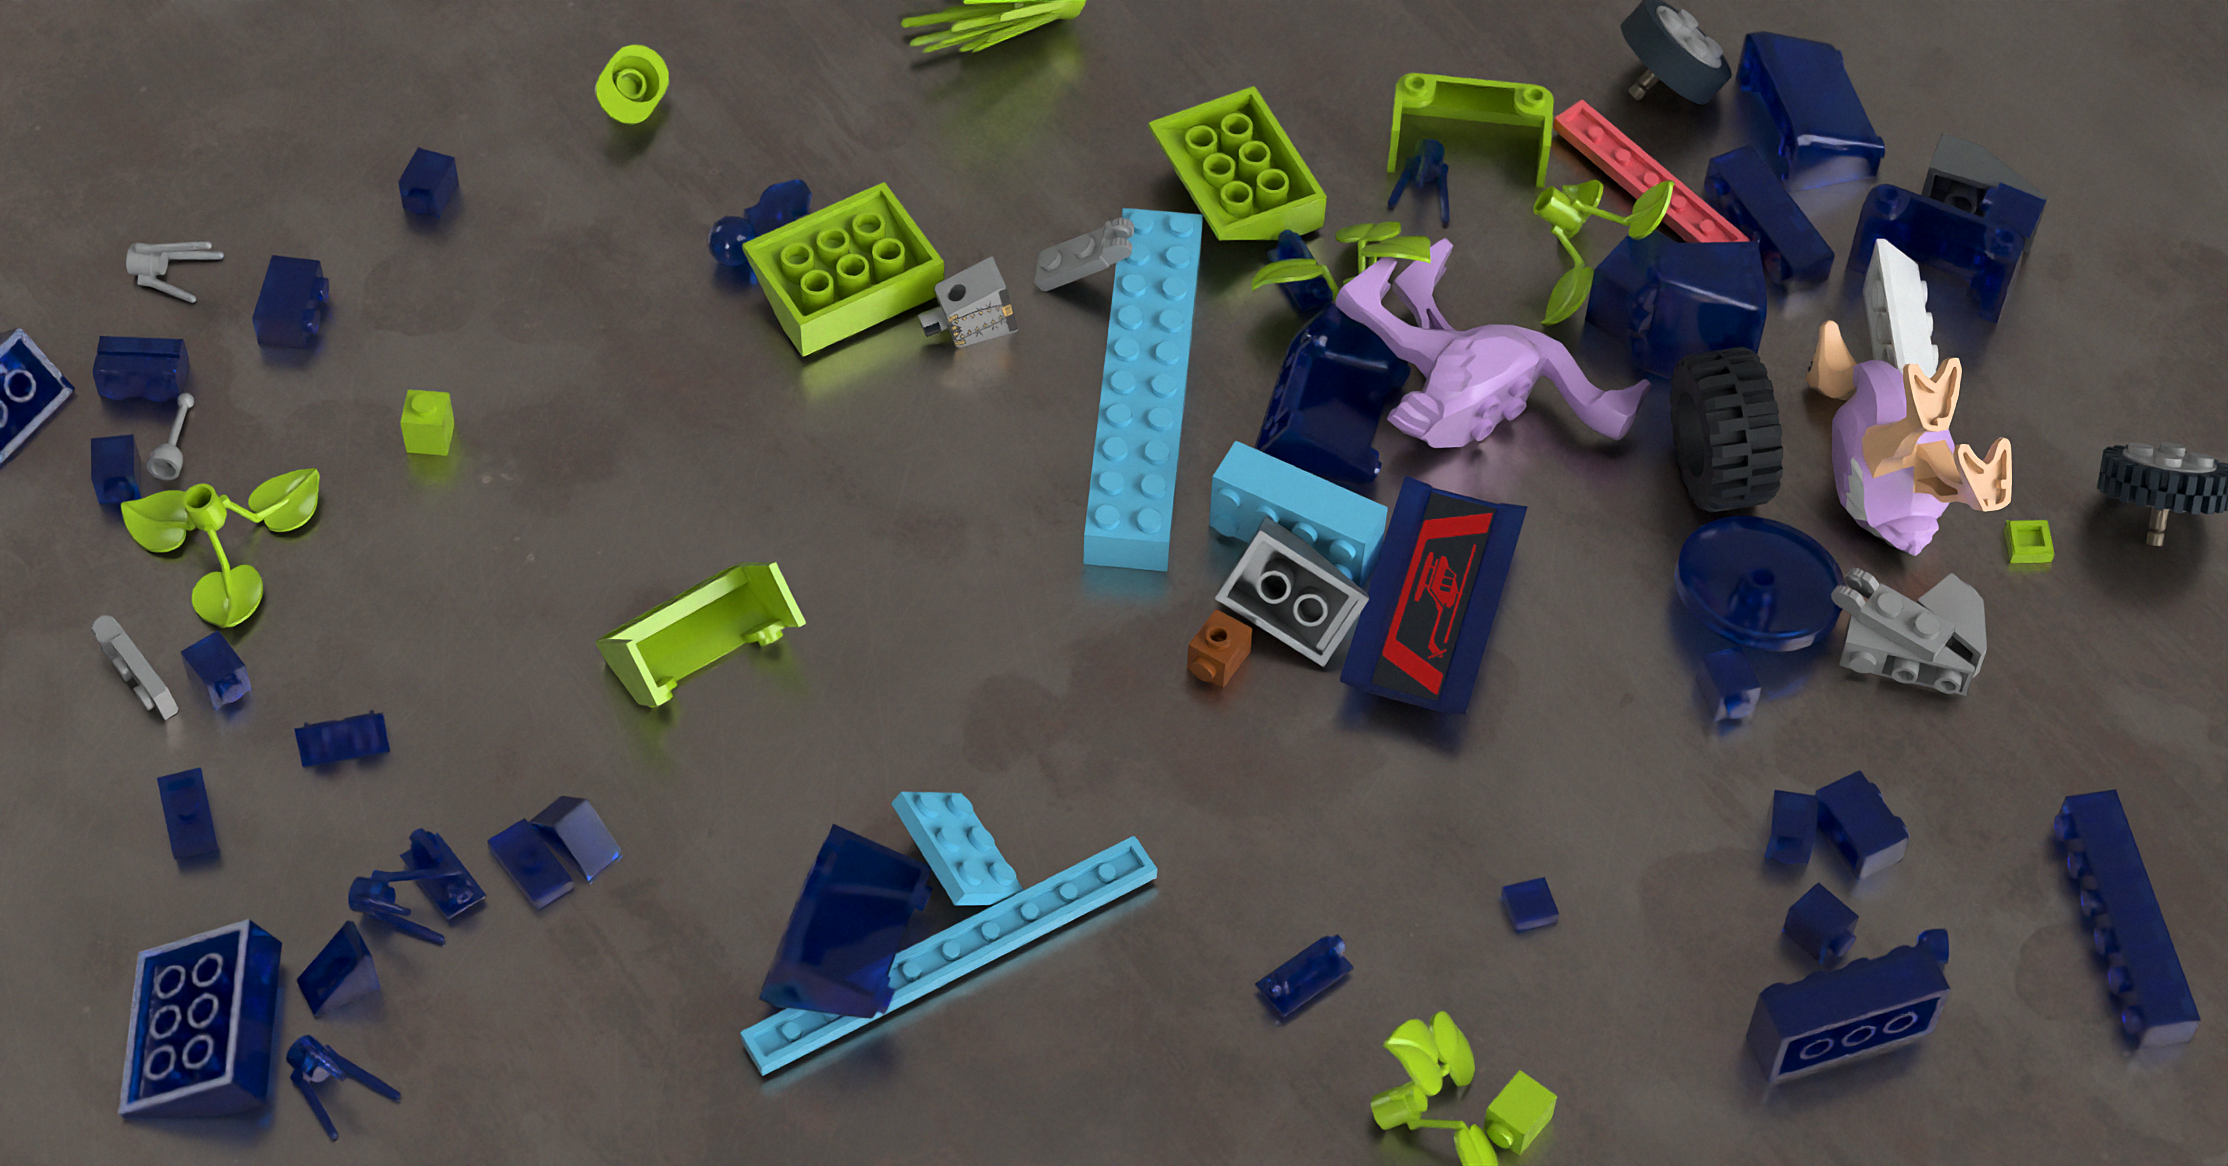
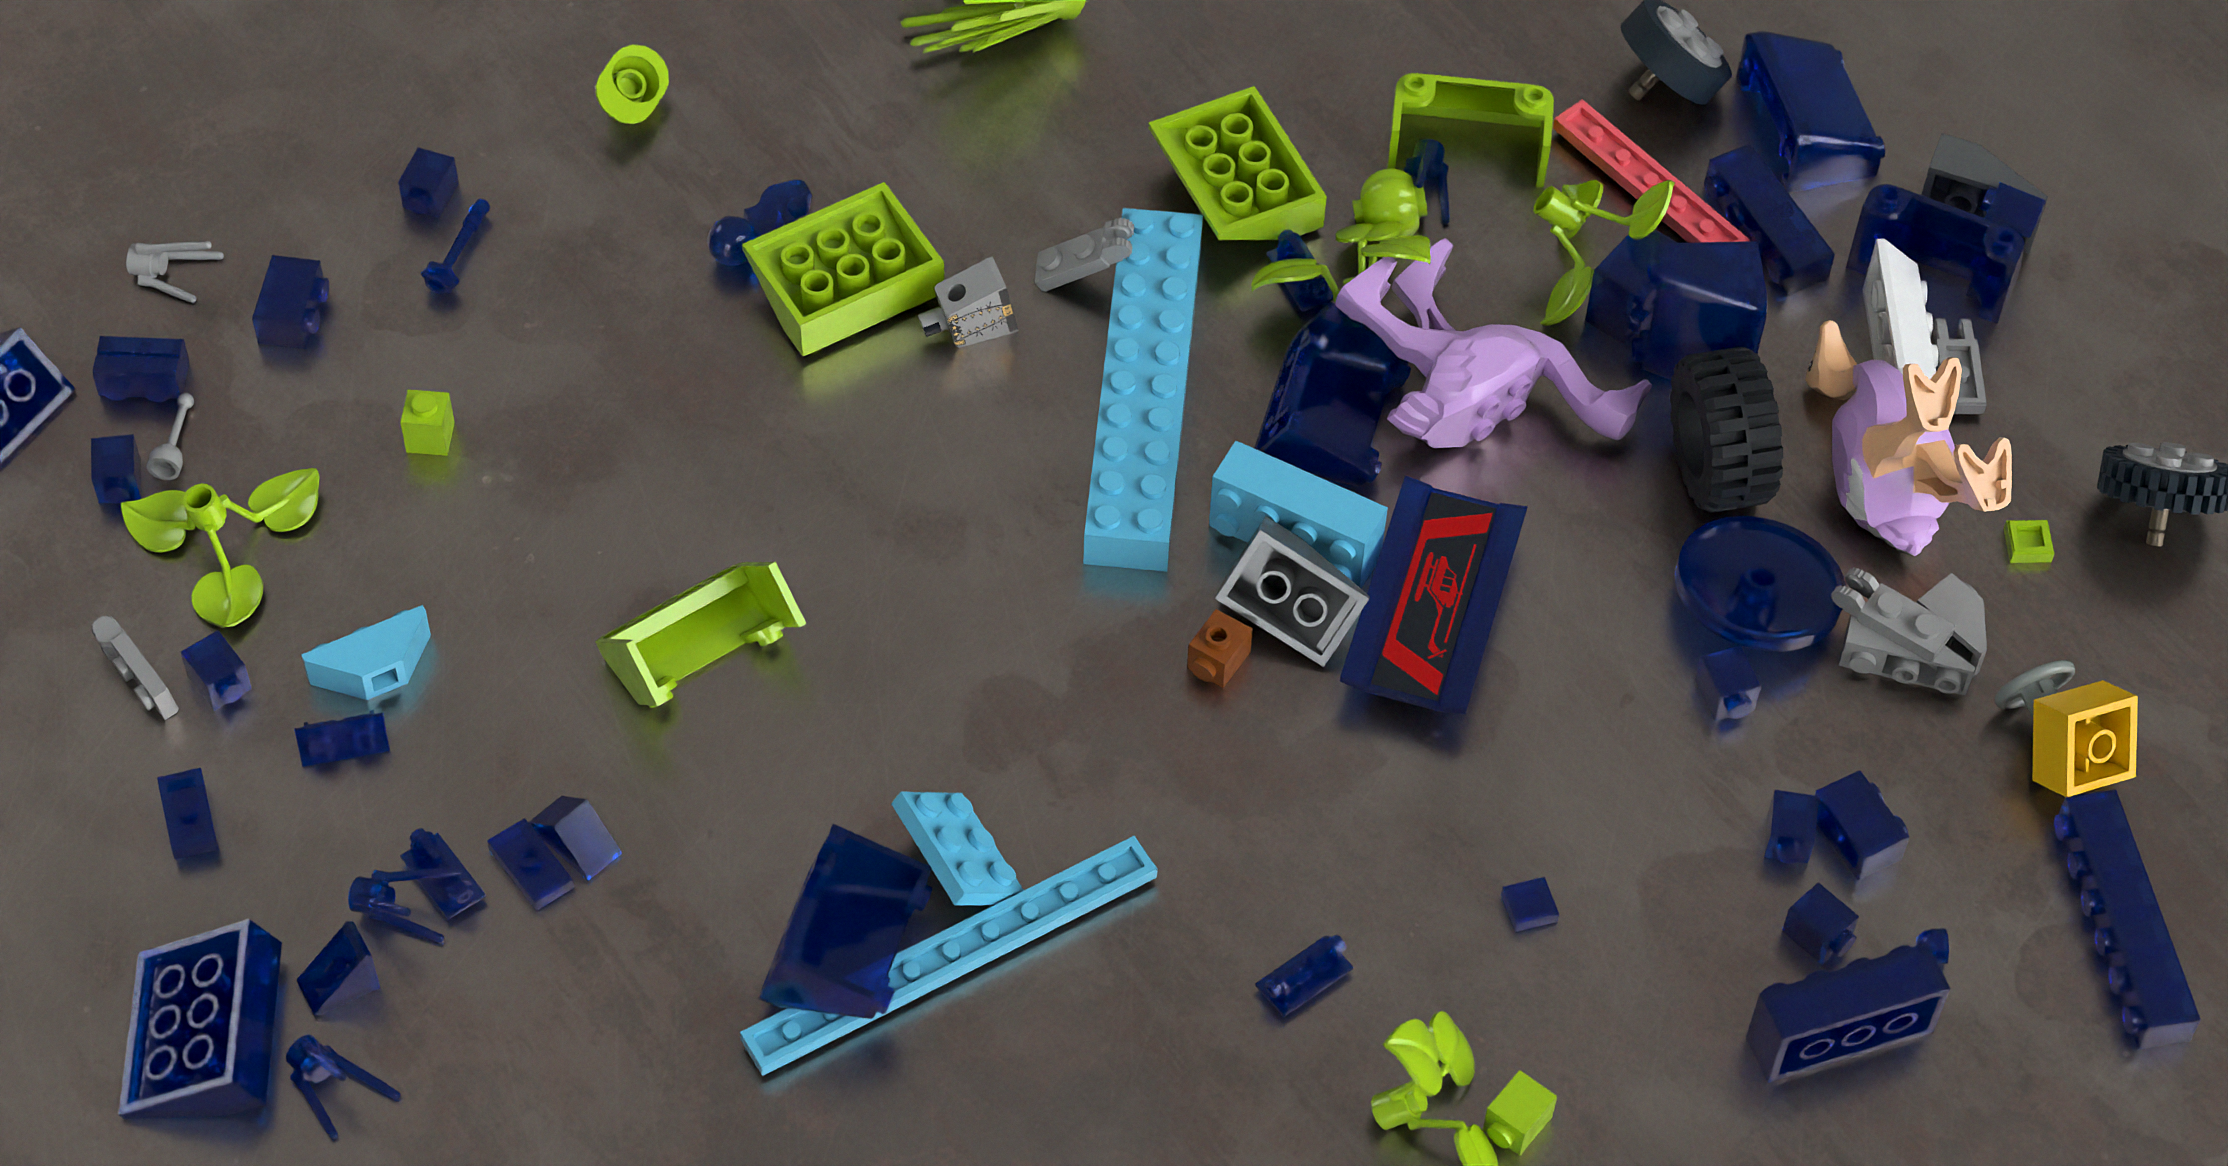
none -> medium azure slope [301,605,431,700]
none -> clear blue piece [421,199,490,294]
none -> lime plant [1352,168,1428,237]
none -> light grey hinge [1933,318,1987,414]
none -> yellow piece [1994,660,2138,797]

